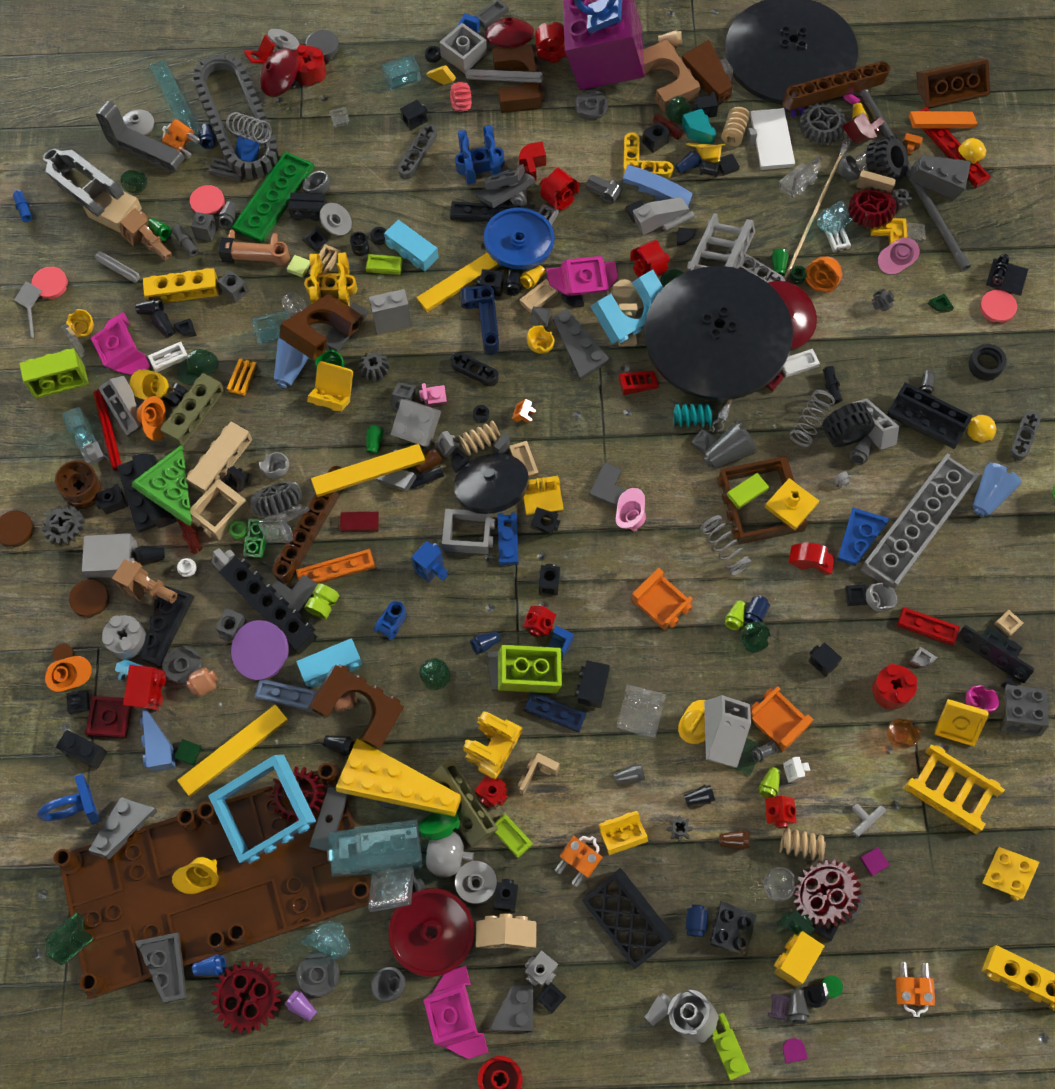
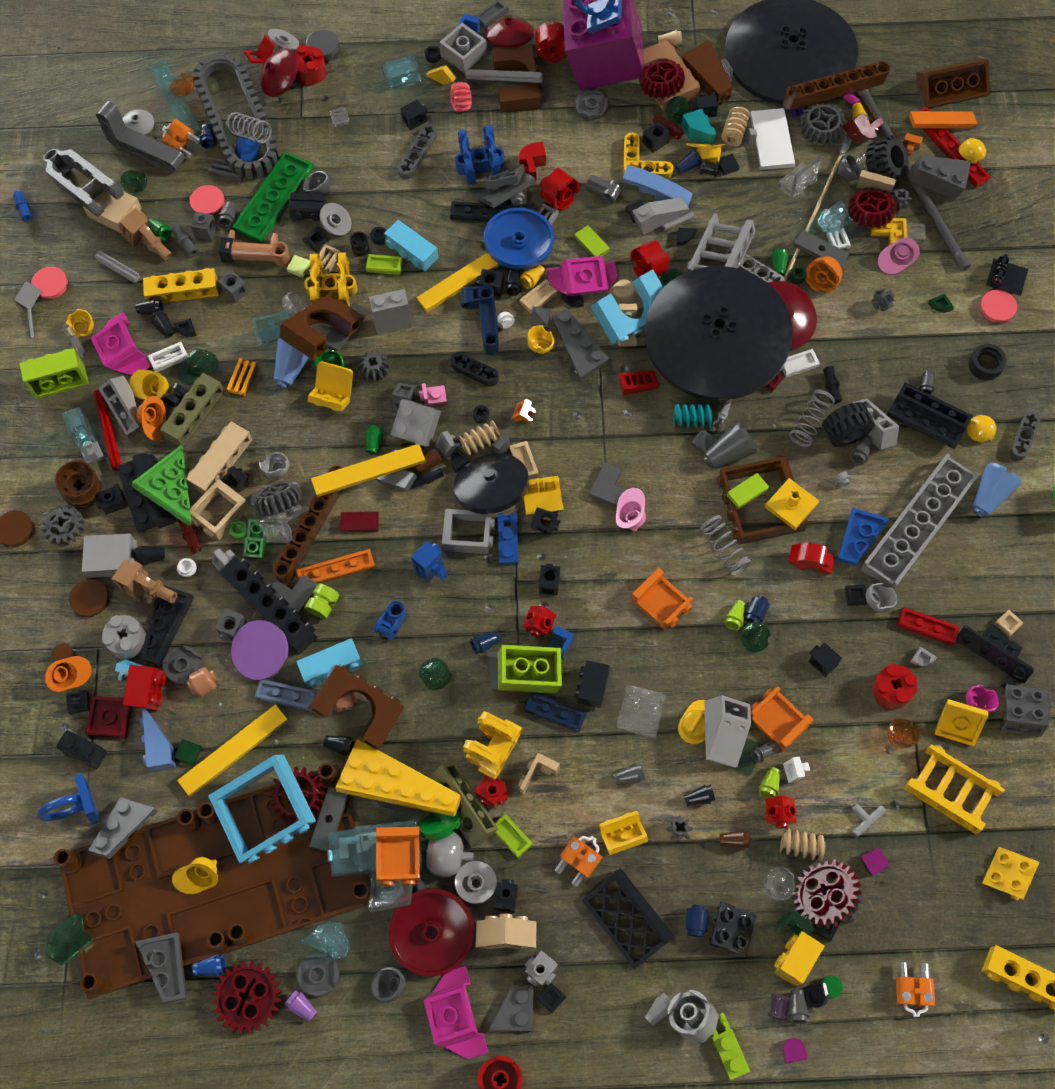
none -> clear orange hair [169,72,194,97]
none -> orange panel [376,827,420,887]
none -> white plate [497,312,515,329]
none -> lime tile [574,225,610,257]
none -> dark red gear [639,59,685,99]
none -> dark grey tile [793,230,849,268]

